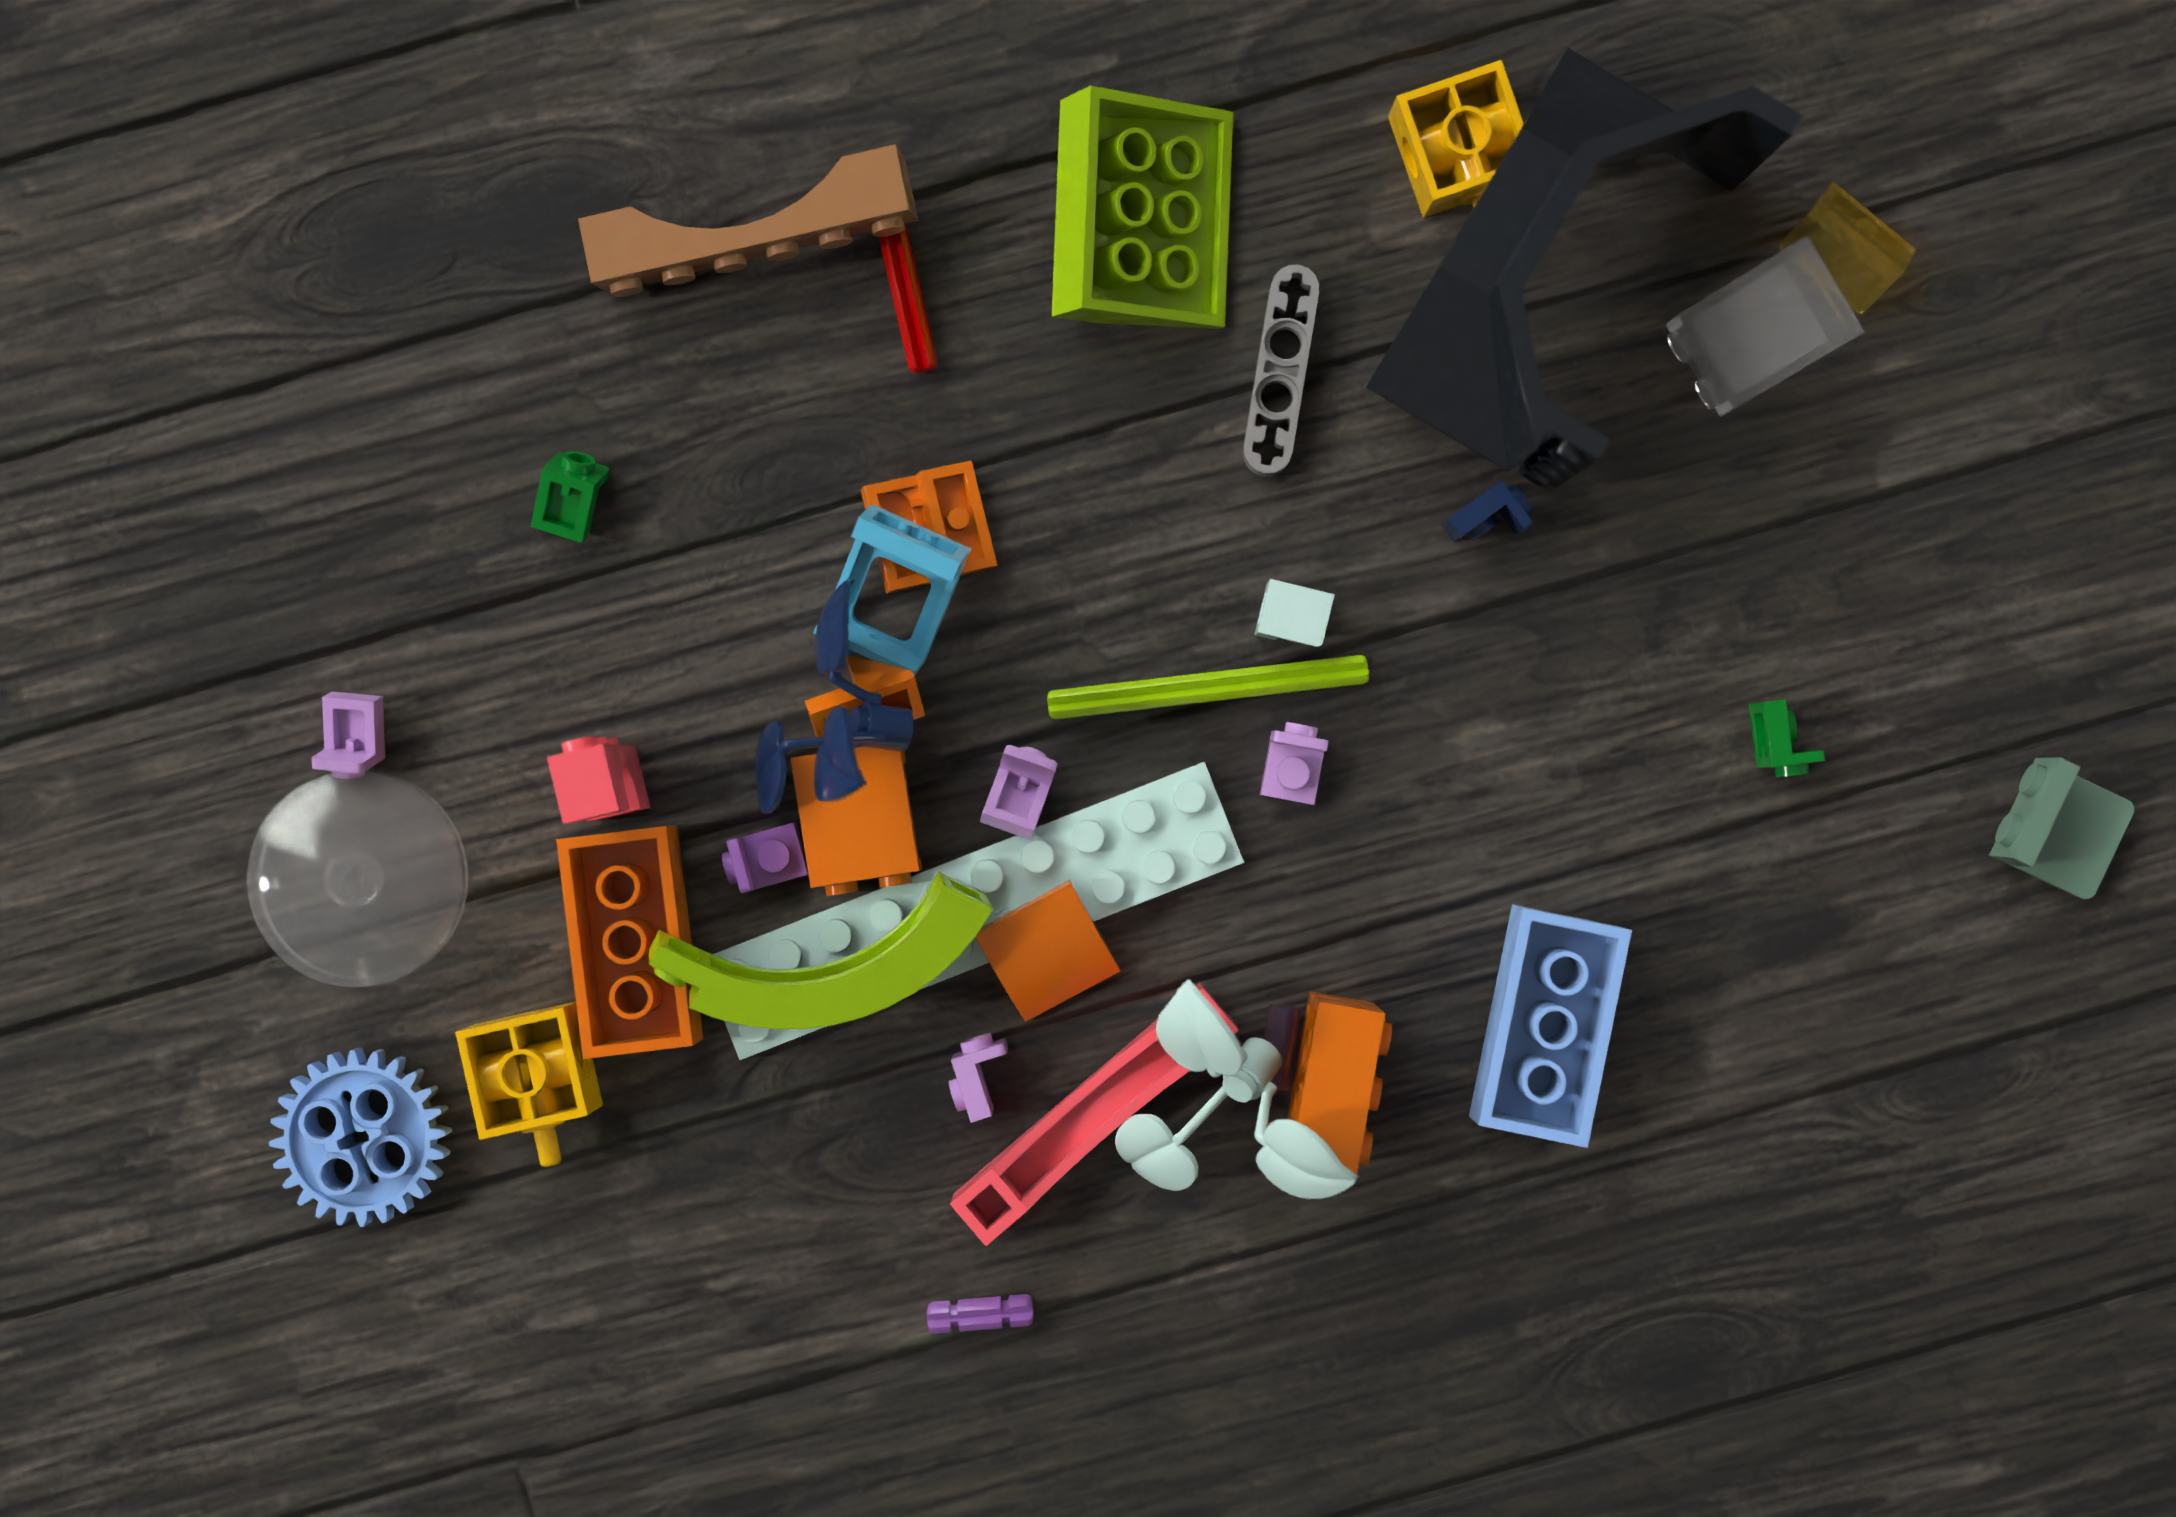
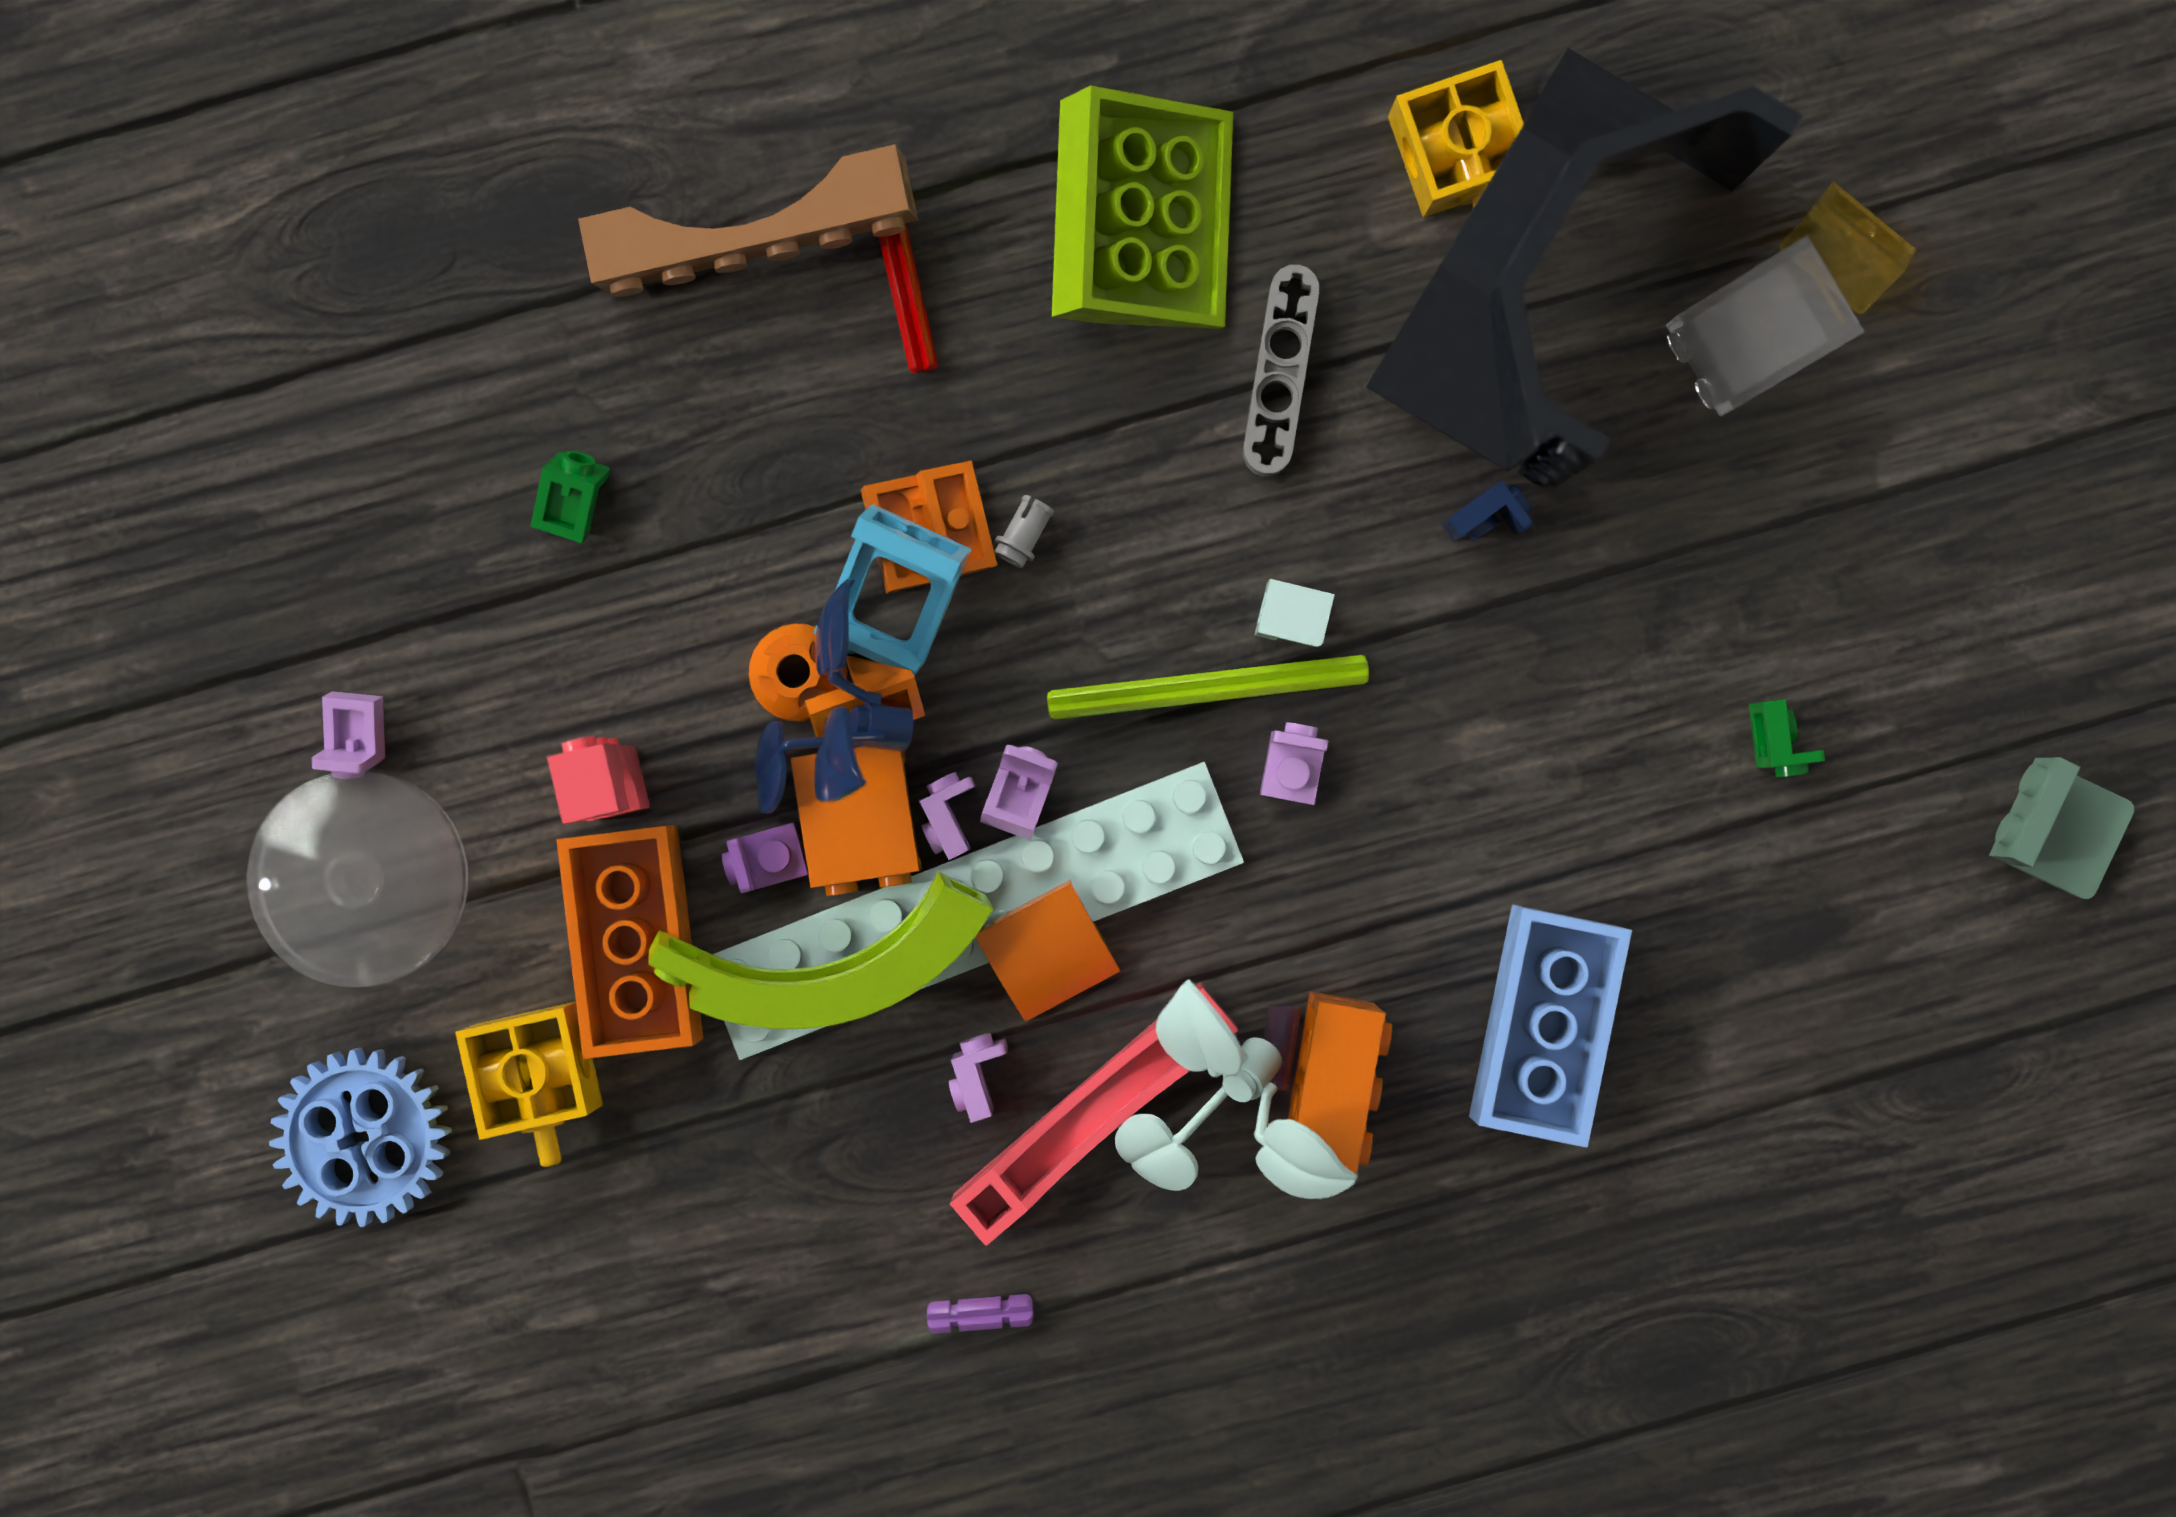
none -> orange piece [749,623,848,722]
none -> lavender bracket [920,772,976,860]
none -> light grey pin [994,495,1054,568]

